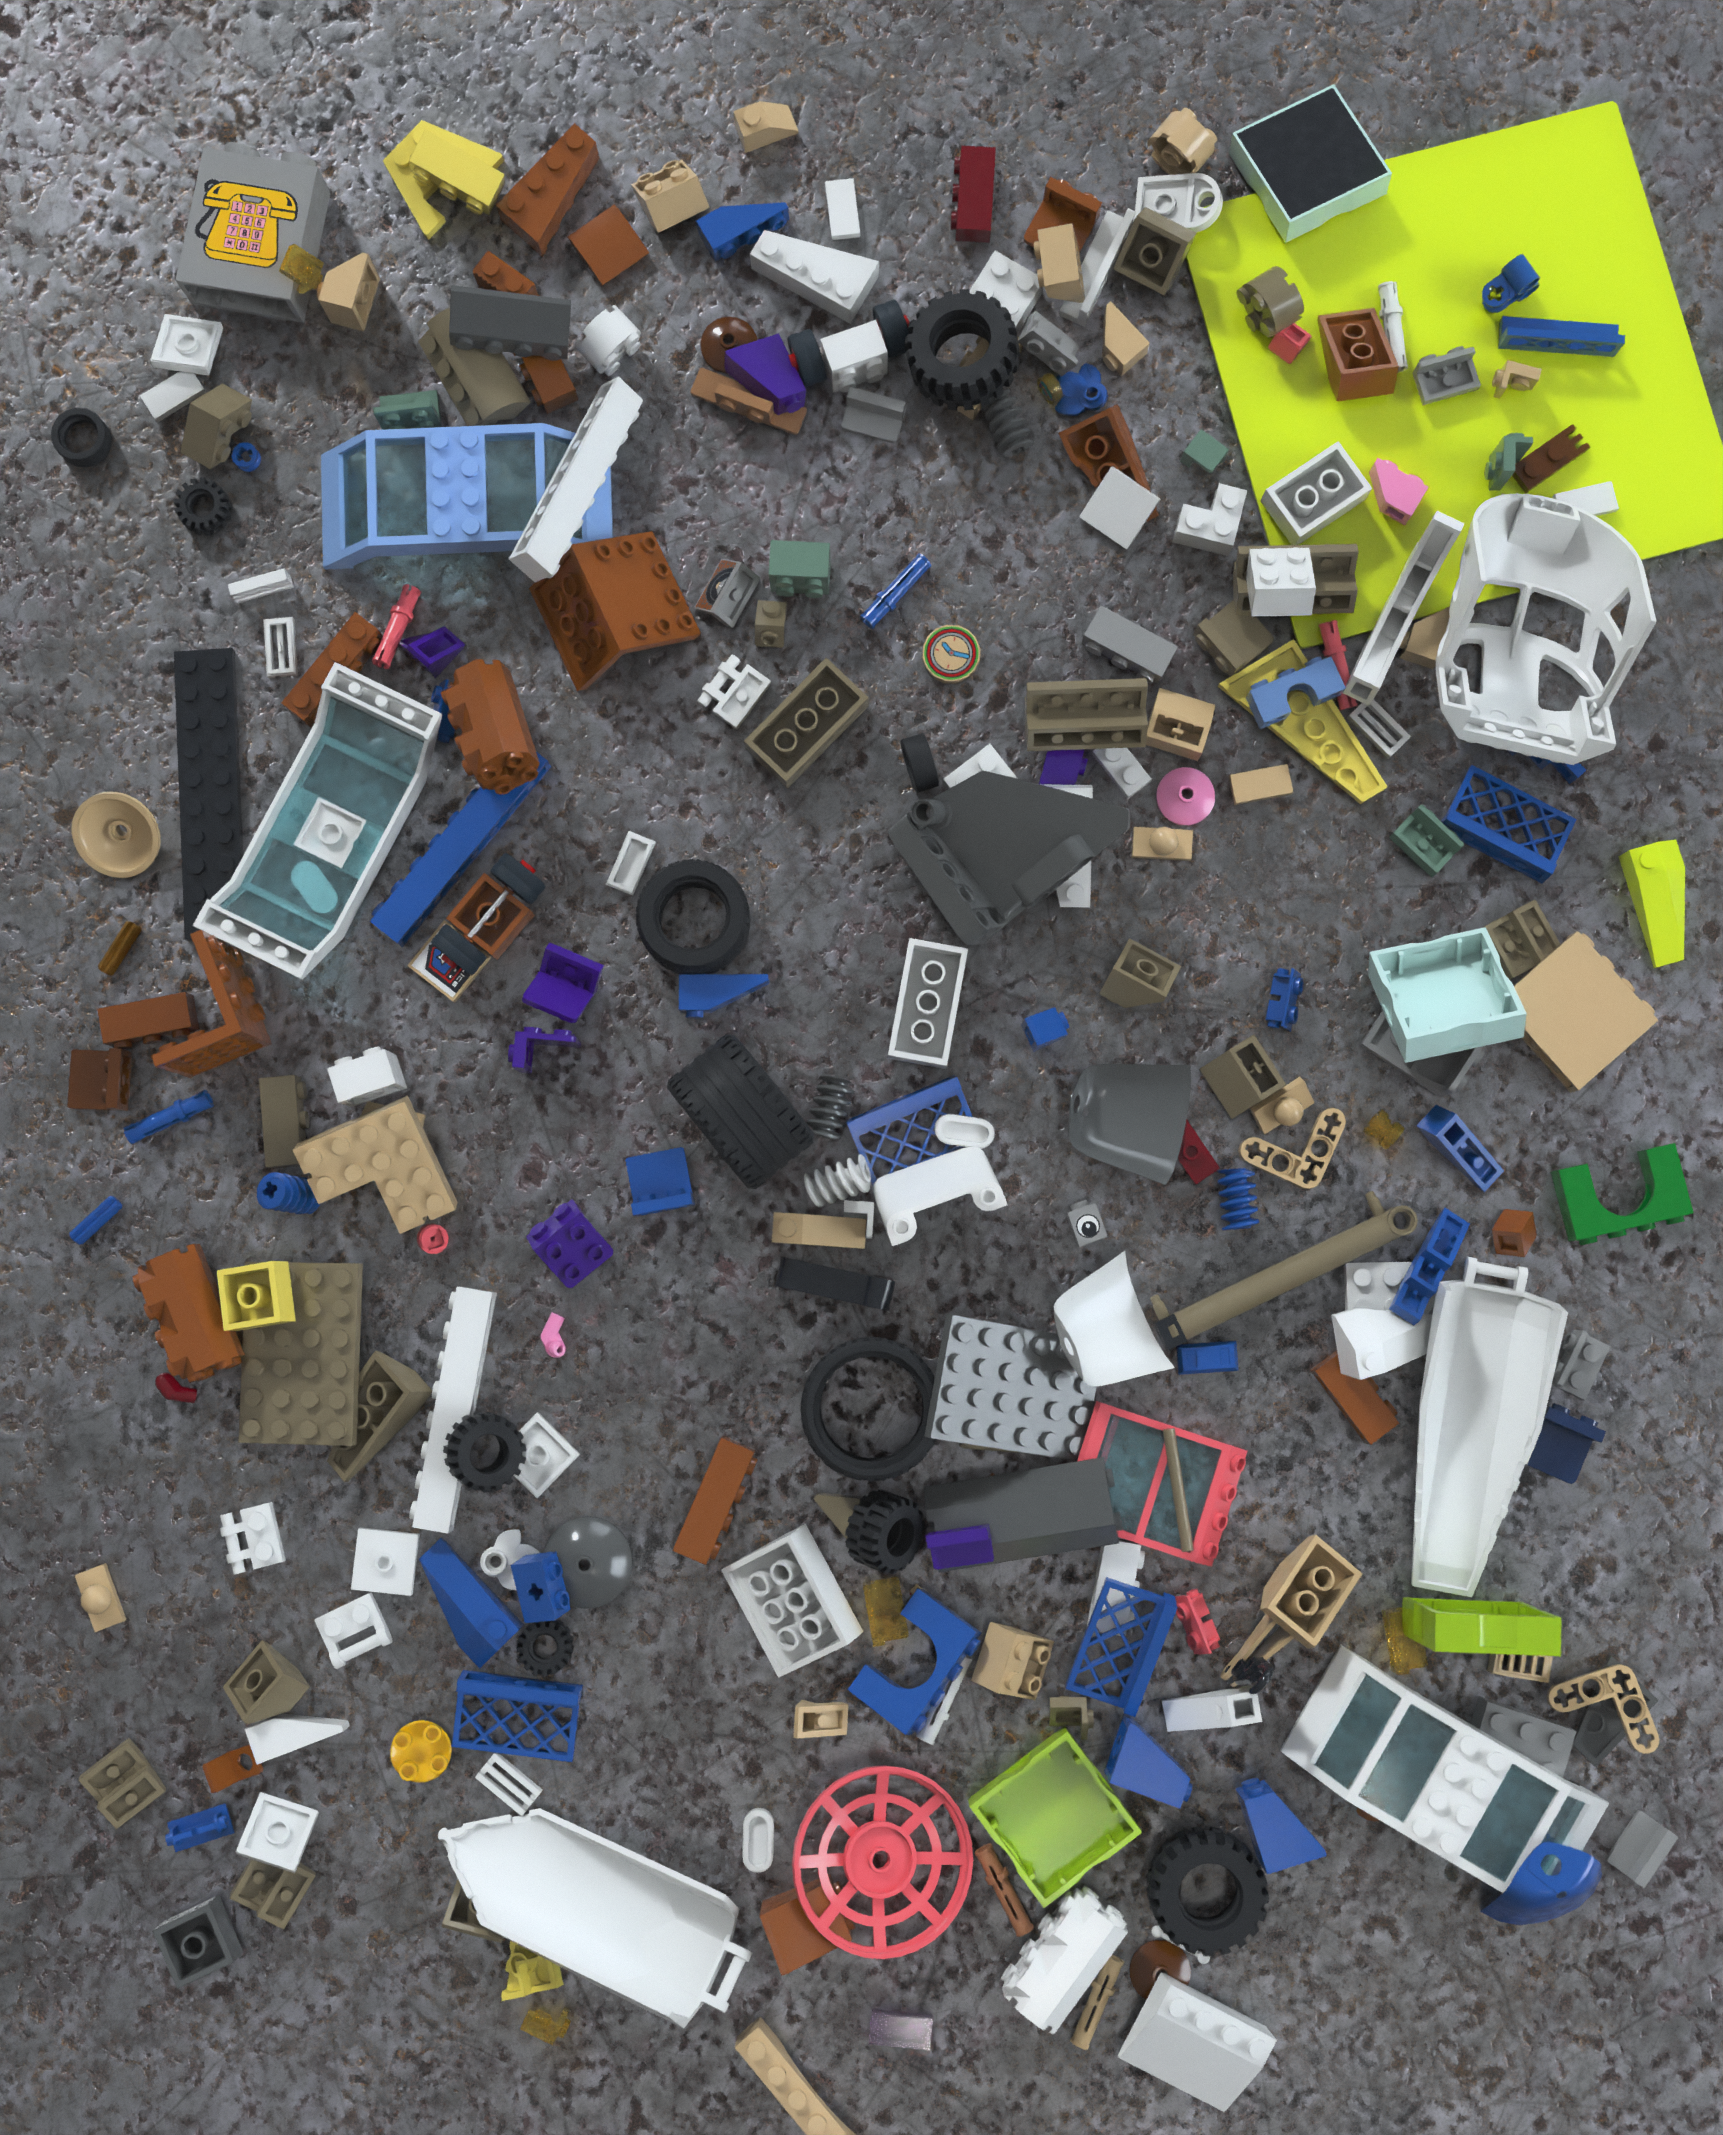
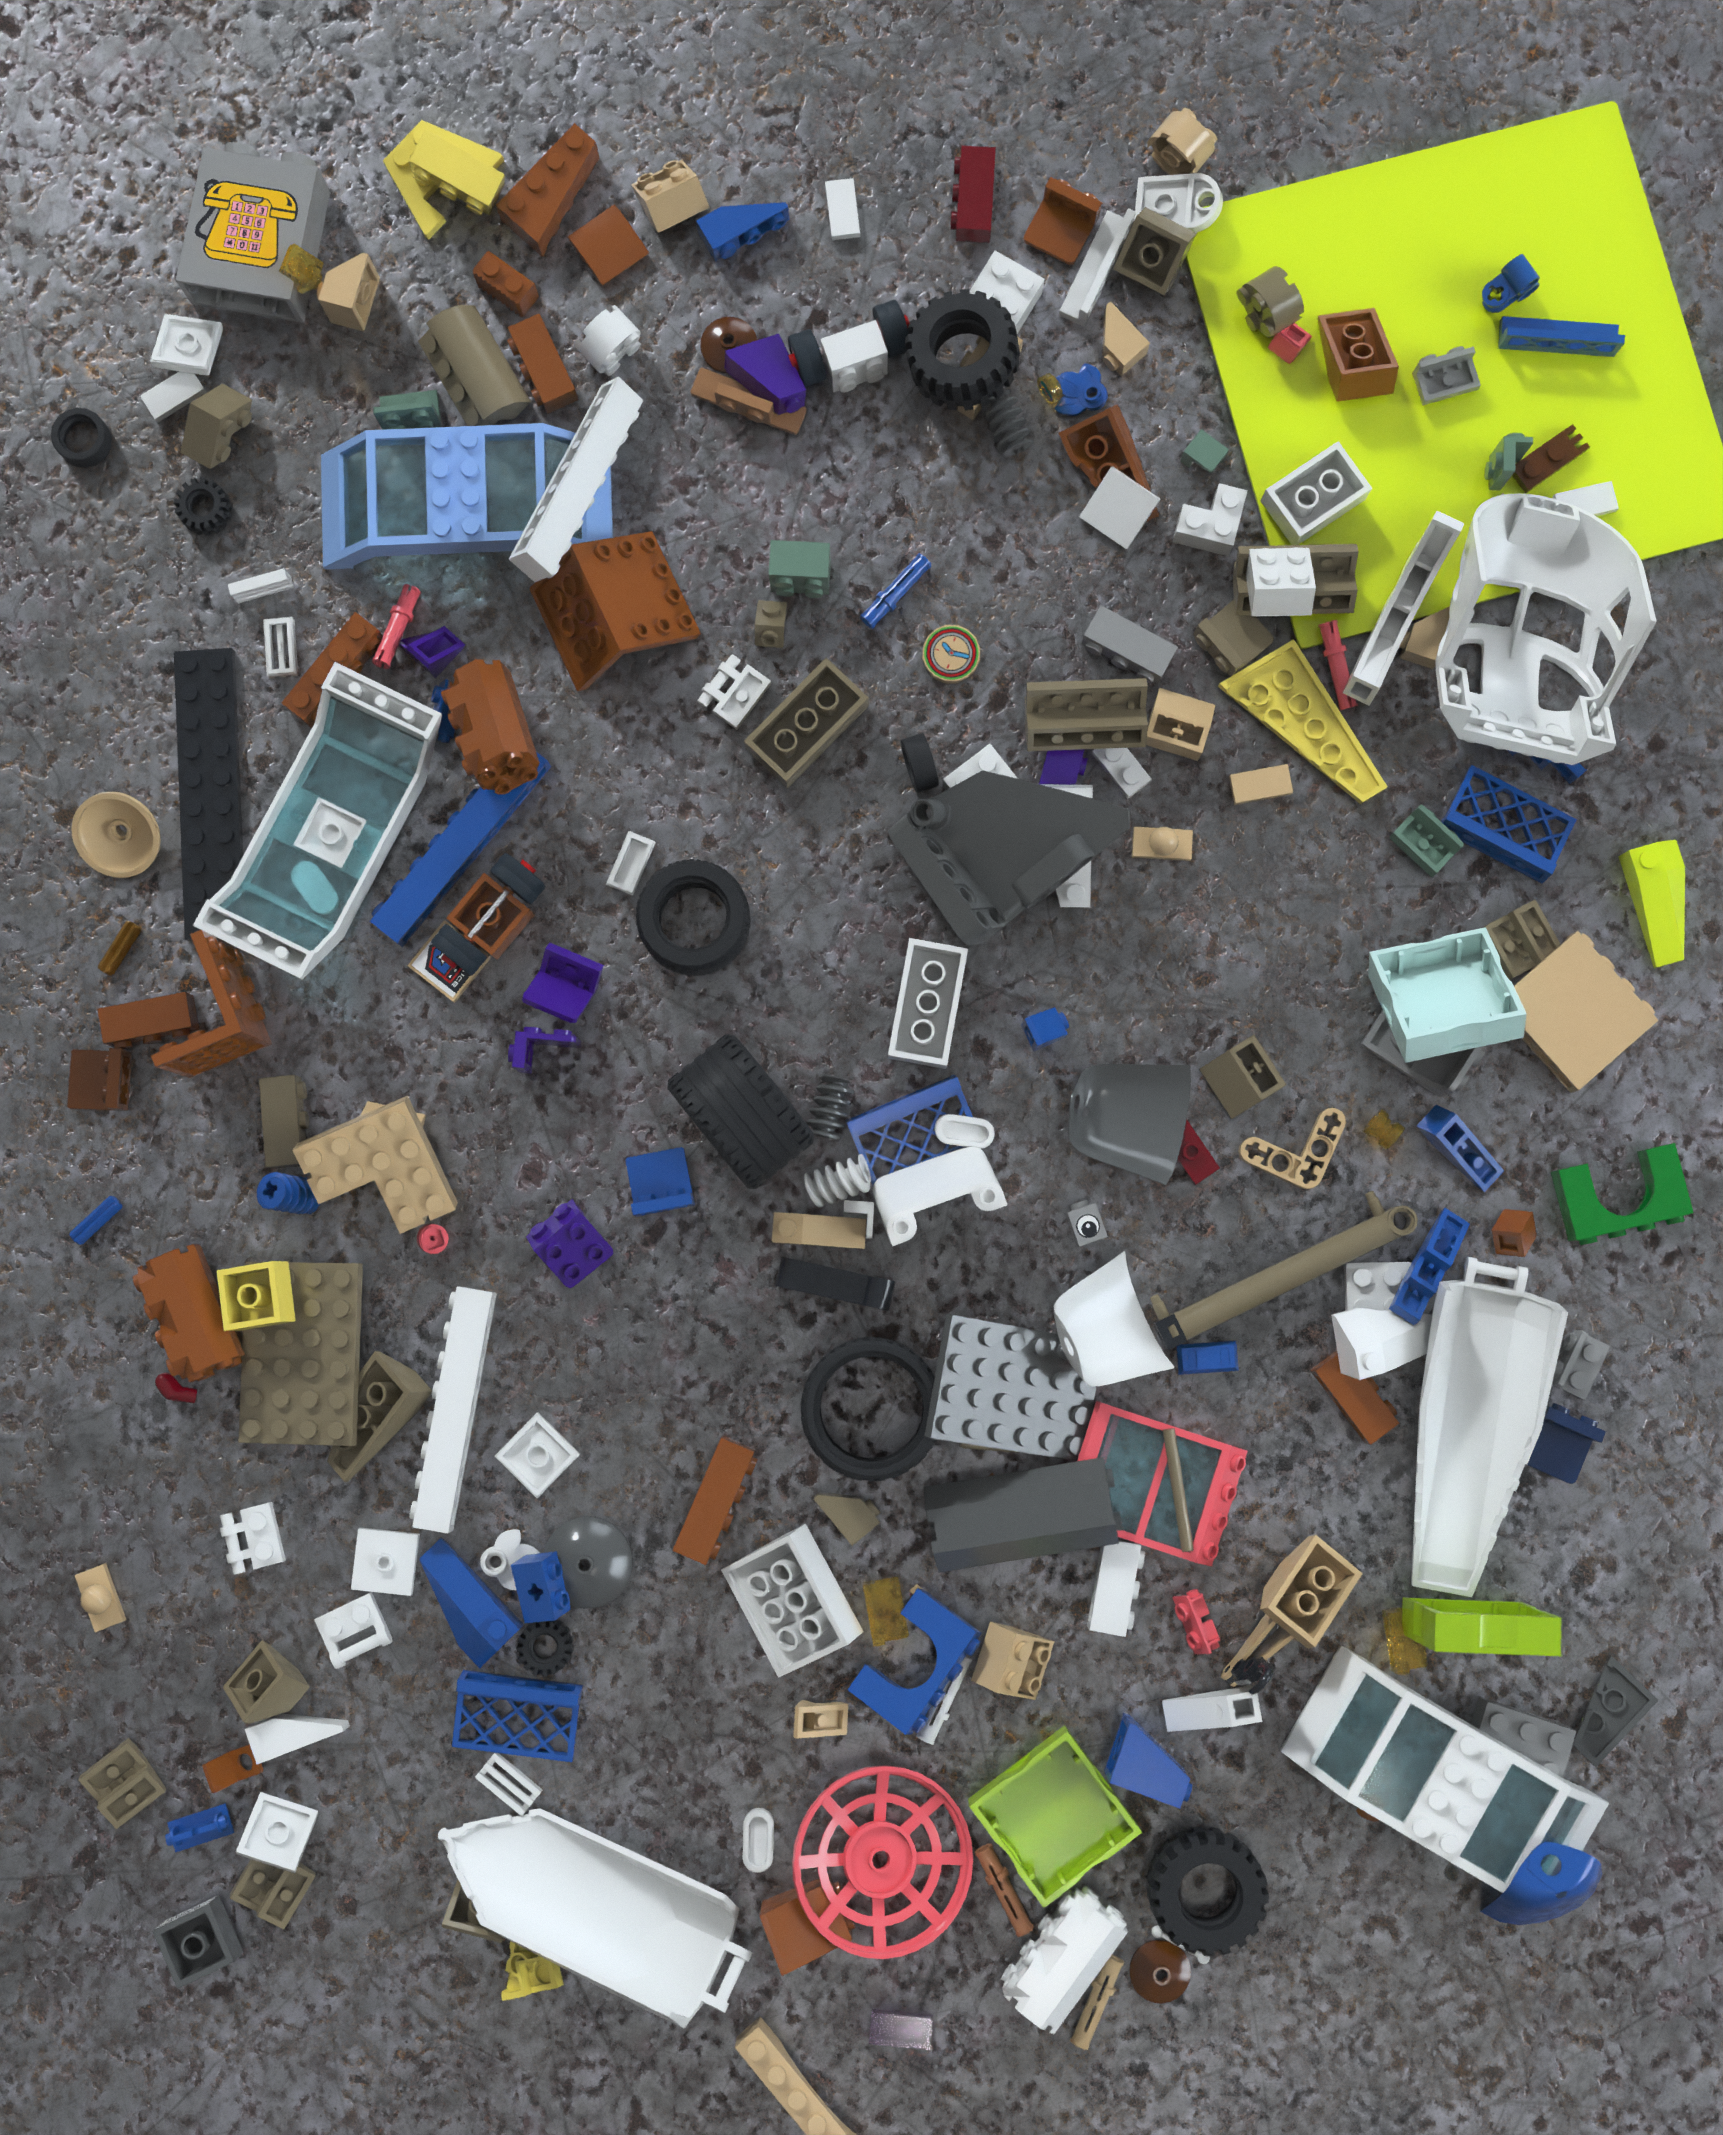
blue pin [123,1090,214,1144] -> none
blue bush [232,442,261,472] -> none
white brick [327,1047,407,1107] -> none
yellow dish [390,1720,452,1783] -> none
black tyre [443,1411,526,1492] -> none
dark grey slope [449,285,571,361] -> none
clear yellow bracket [520,2006,571,2045] -> none
bright pink arm [540,1312,566,1358] -> none
blue slope [679,974,769,1019] -> none
light grey panel [695,559,761,628] -> none
tan slope [733,101,798,153] -> none
white wedge [750,230,879,324] -> none
light grey panel [841,386,906,444] -> none
black tyre [845,1489,924,1574] -> none
dark purple panel [926,1524,994,1570] -> none
light grey bracket [1018,311,1080,376] -> none
tan slope [1034,223,1085,303] -> none
dark tan bracket [1049,1696,1094,1740] -> none
blue fence [1065,1577,1177,1717] -> none
dark tan slope [1099,938,1181,1008] -> none
white slope [1117,1972,1277,2112] -> none
bright pink dish [1156,767,1215,826] -> none
blue piece [1217,1168,1259,1230] -> none
black tile [1229,84,1392,243] -> none
blue slope [1235,1778,1327,1875] -> none
medium blue arch [1246,656,1346,730] -> none
tan tile [1250,1077,1314,1134] -> none
blue hinge [1265,968,1304,1032] -> none
white tile [1347,699,1411,759] -> none
bright pink slope [1369,458,1428,525] -> none
white pin [1378,281,1408,372] -> none
tan slope [1487,1654,1553,1683] -> none
tan bracket [1492,360,1542,398] -> none
tan beam [1546,1664,1660,1754] -> none
light grey panel [1606,1810,1678,1889] -> none

